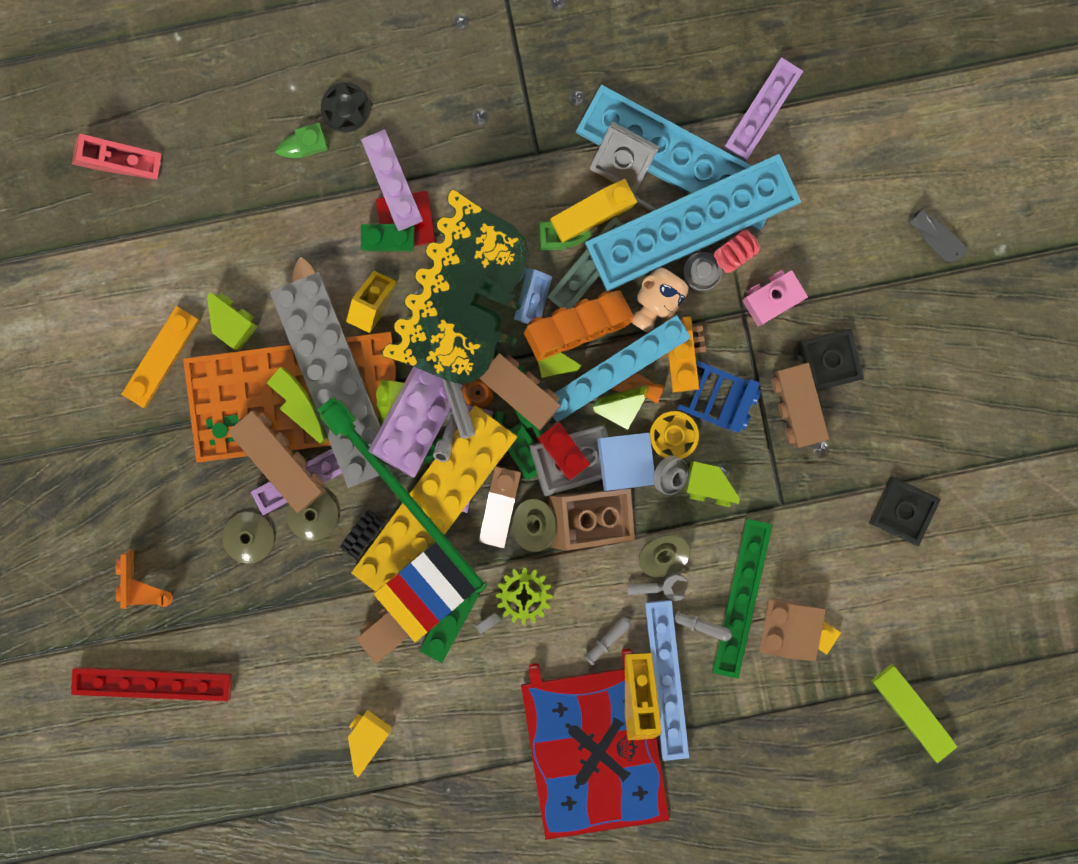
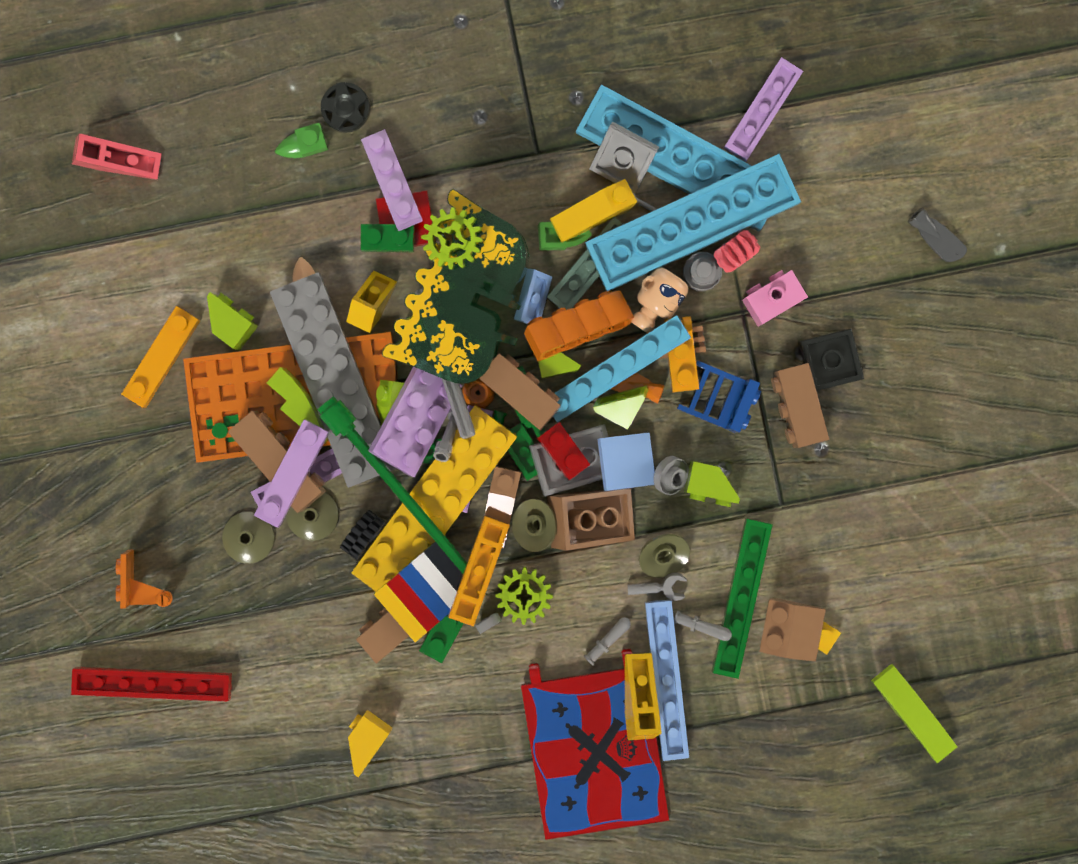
yellow wheel [650,411,699,459] -> none
pearl dark grey tile [869,476,941,546] -> none
none -> lavender plate [254,419,329,528]
none -> lime gear [421,207,483,270]
none -> light orange plate [448,516,510,626]

